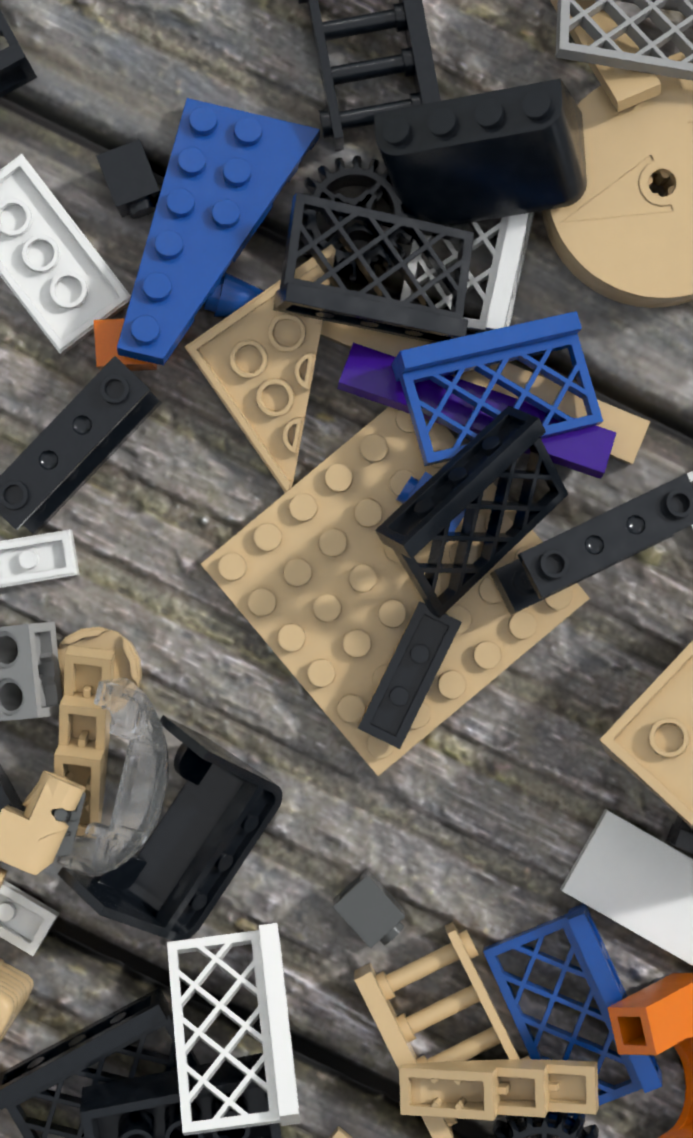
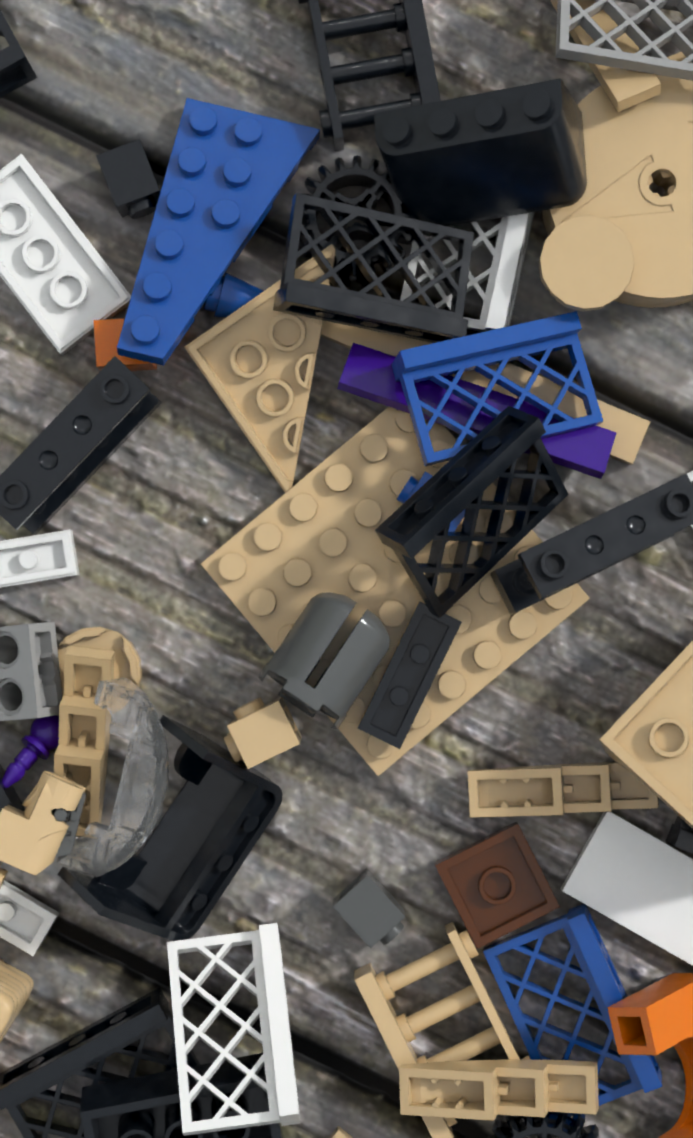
none -> dark purple bar [2,715,59,788]
none -> tan brick [224,697,302,769]
none -> dark grey cylinder [258,592,390,729]
none -> reddish brown plate [434,822,560,949]
none -> tan slope [467,762,659,818]
none -> tan tile [538,215,635,312]

